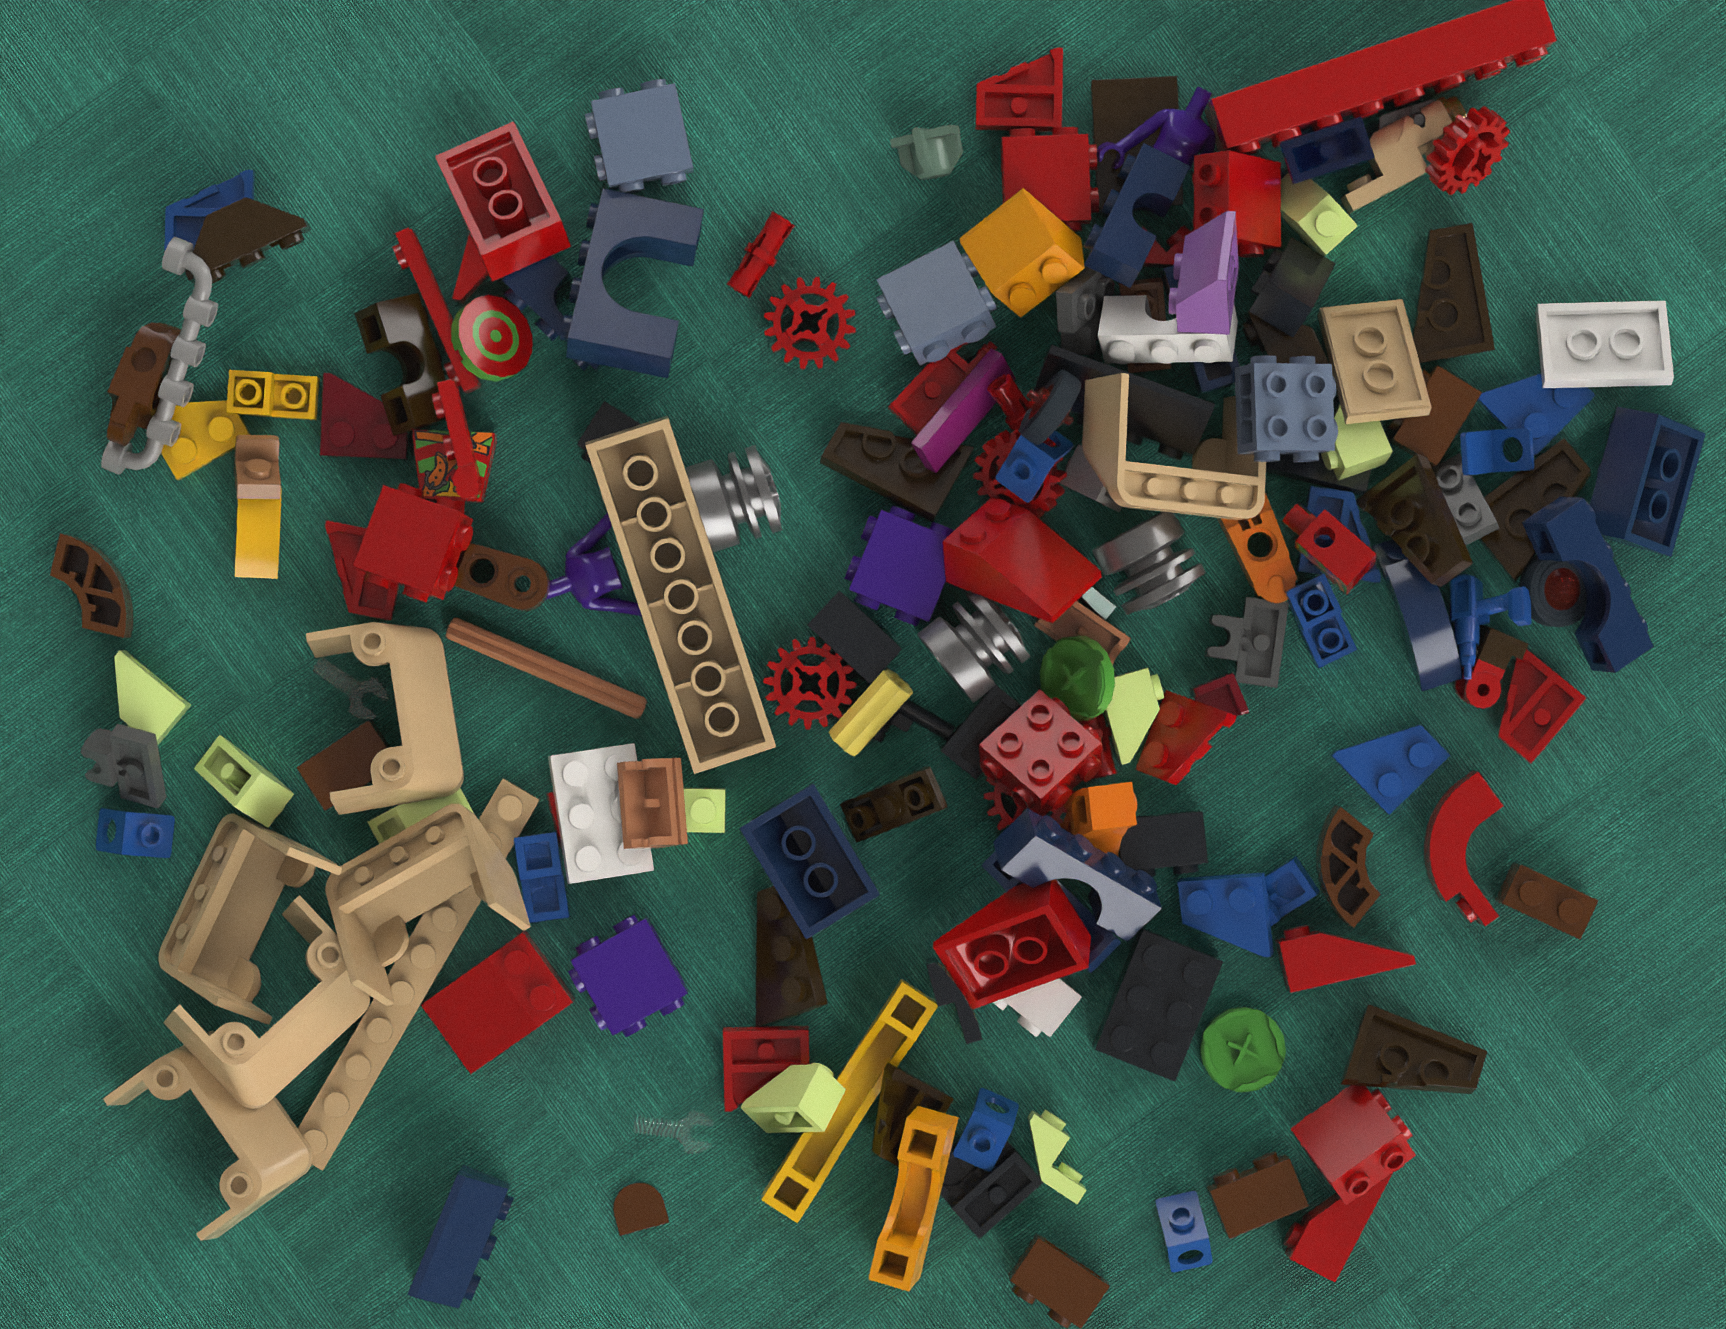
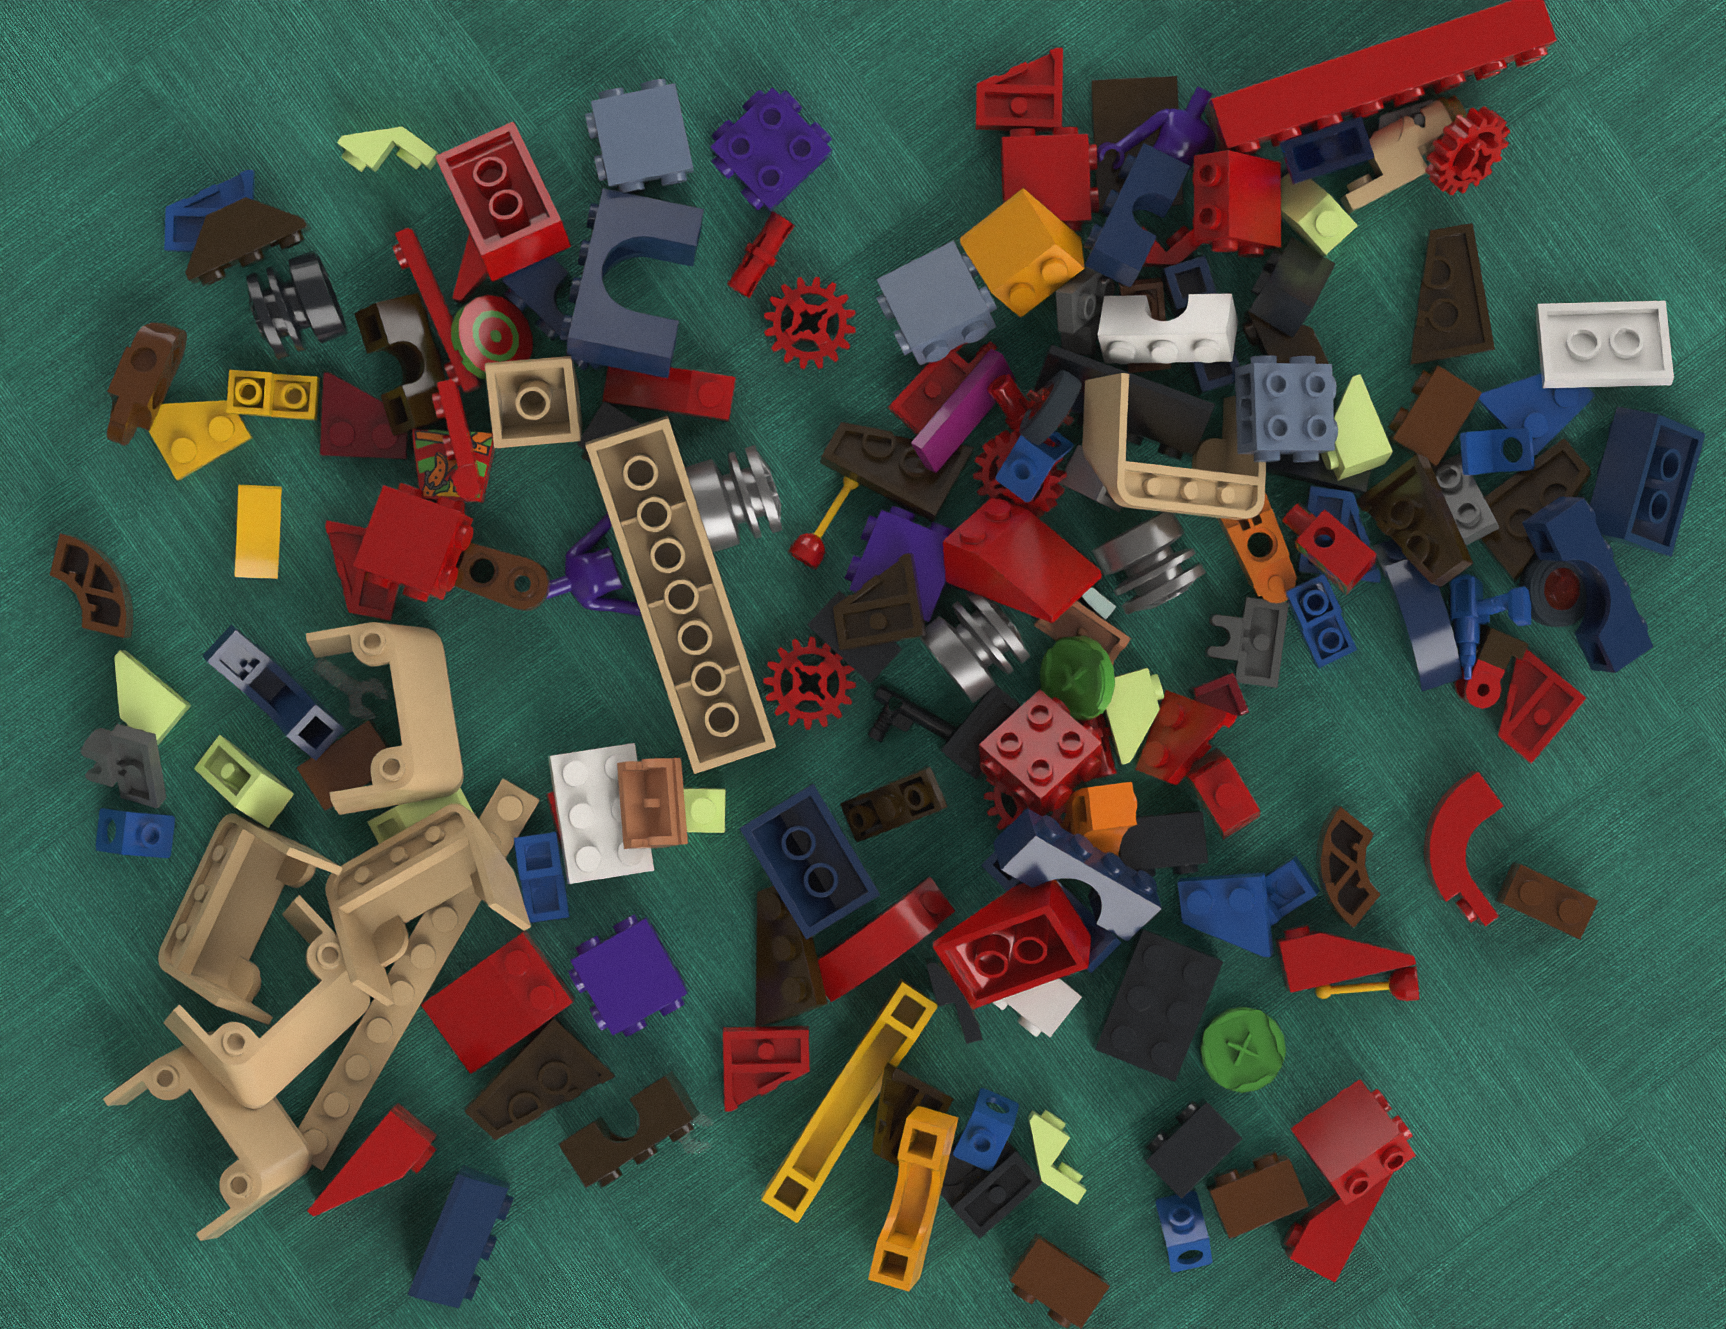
light grey bar [101,237,218,475] -> none
medium nougat bracket [234,435,281,499] -> none
nougat axle [446,618,647,719] -> none
reddish brown piece [613,1183,669,1236] -> none
yellowish green slope [741,1063,846,1133] -> none
light yellow axle [828,668,913,757] -> none
sand green piece [890,125,963,180] -> none
medium lavender slope [1169,211,1239,335] -> none
tan tile [1318,299,1432,424] -> none
blue wing [1330,724,1450,815] -> none
dark brown wing [1340,1004,1488,1094] -> none
none -> dark blue arch [203,624,345,761]
none -> black wheel [246,250,348,360]
none -> red slope [307,1103,437,1217]
none -> yellowish green slope [337,127,438,173]
none -> dark brown wing [464,1017,616,1140]
none -> tan slope [485,356,583,448]
none -> dark brown arch [558,1071,700,1188]
none -> red slope [602,366,736,422]
none -> dark purple brick [710,87,832,213]
none -> hinge [787,476,859,570]
none -> red arch [818,877,955,1002]
none -> dark brown wing [833,553,927,651]
none -> black brick [1142,1098,1243,1198]
none -> red torso [1185,748,1260,839]
none -> hinge [1315,966,1419,1001]

